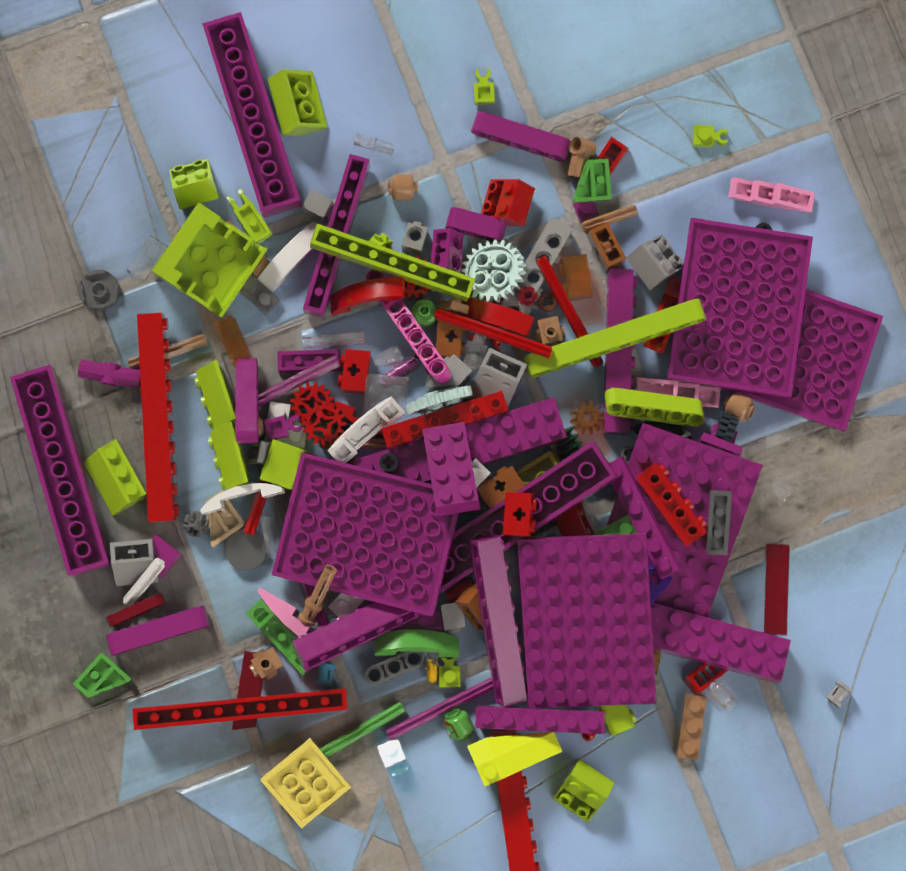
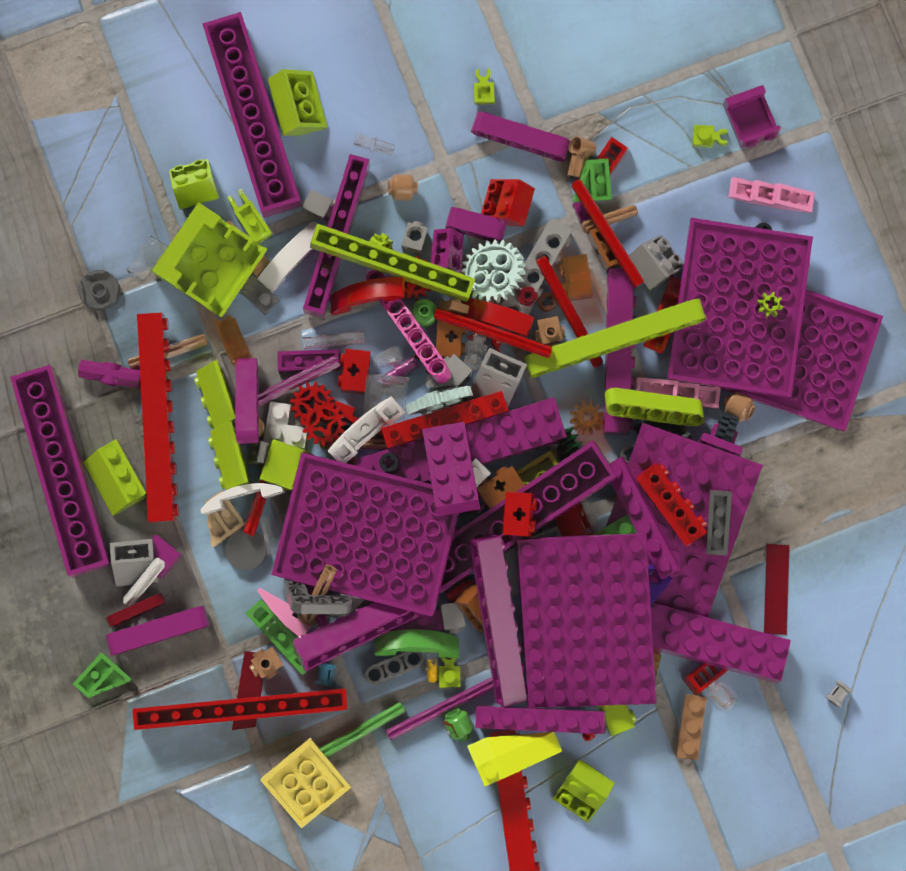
dark grey gear [183,511,209,537] -> none
magenta plate [264,415,303,441] -> none
clear light blue bracket [378,738,410,776] -> none
none -> dark grey beam [283,579,352,614]
none -> red axle [571,179,644,287]
none -> magenta panel [723,85,781,148]
none -> lime gear [756,292,783,318]

